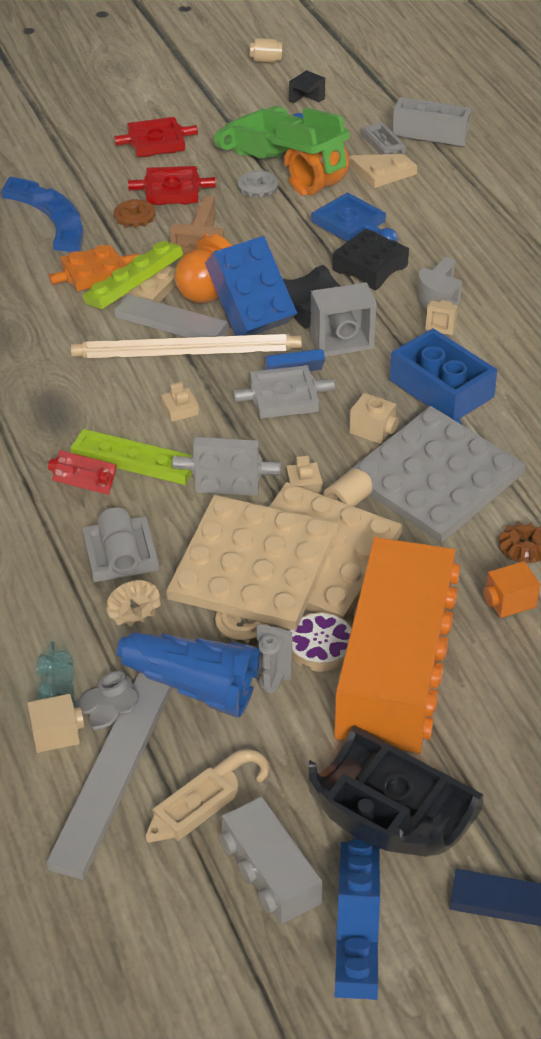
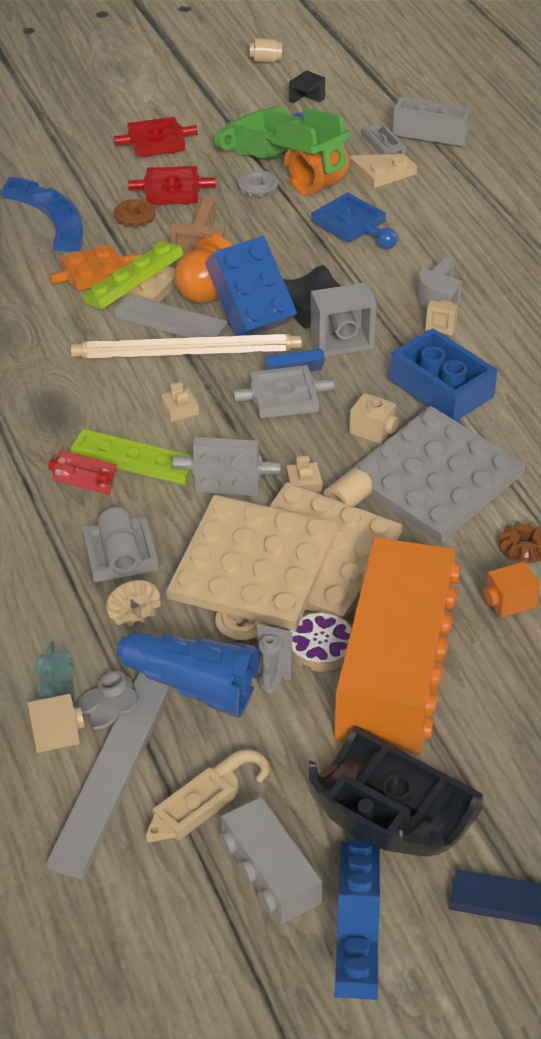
black brick [333,229,409,291] -> none

